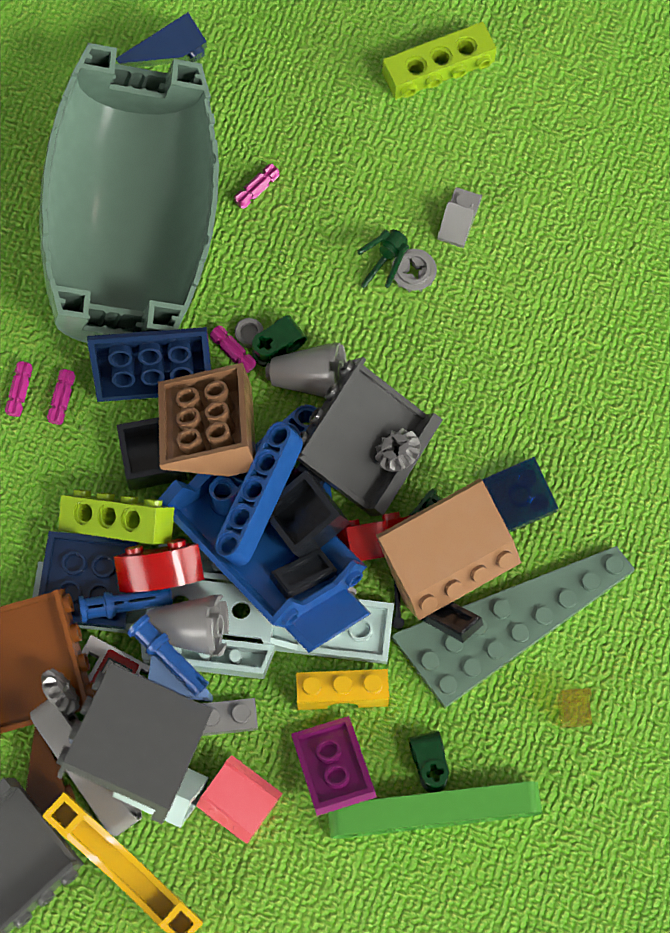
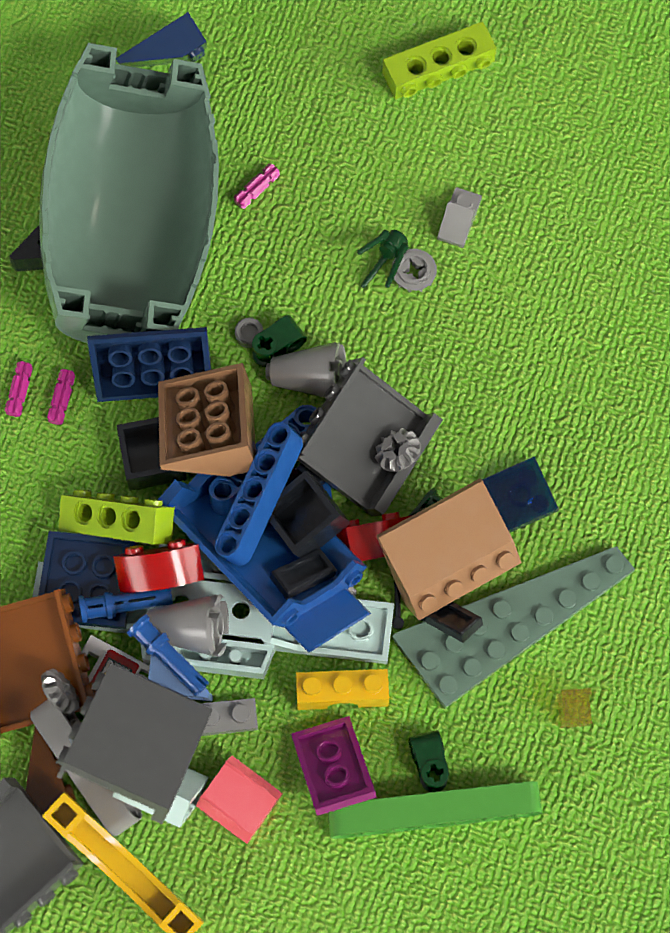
dark pink axle [210,325,256,373] -> none
none -> black slope [9,225,43,272]

